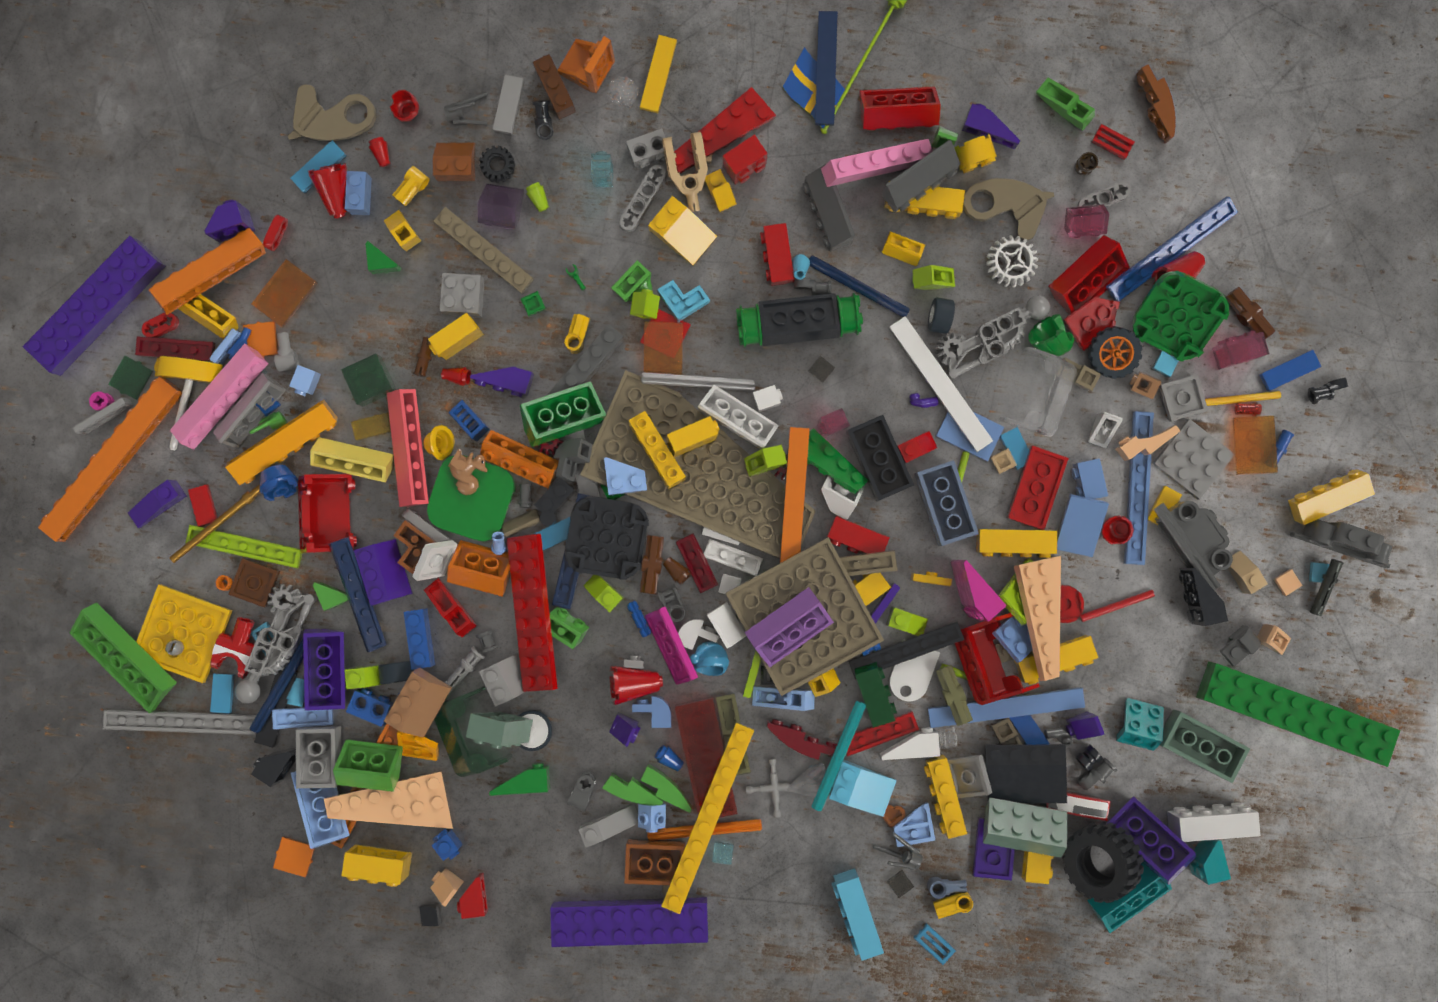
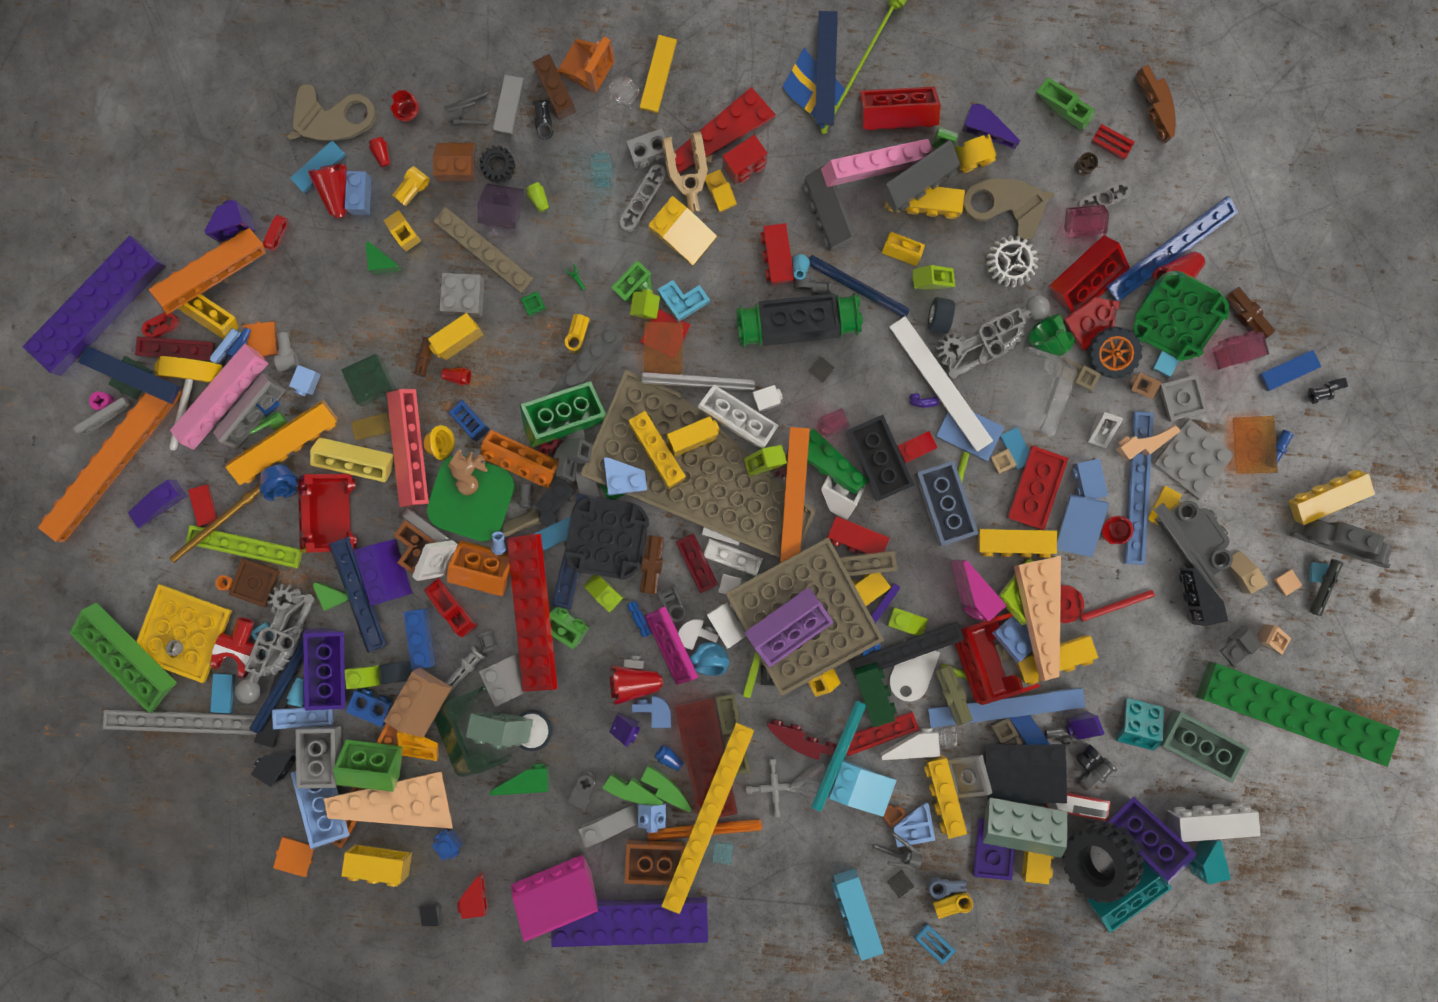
clear orange tile [251,259,318,328] -> none
light nougat slope [431,868,464,906] -> none
dark purple slope [470,367,534,398] -> none
reddish brown cone [663,557,691,585] -> none
light blue slope [752,686,815,711] -> none
yellow plate [910,571,952,586] -> none
yellow bar [1205,391,1281,406] -> none
clear red pin [1235,402,1262,417] -> none
none -> dark blue tile [78,345,181,404]
none -> dark pink slope [511,855,598,942]

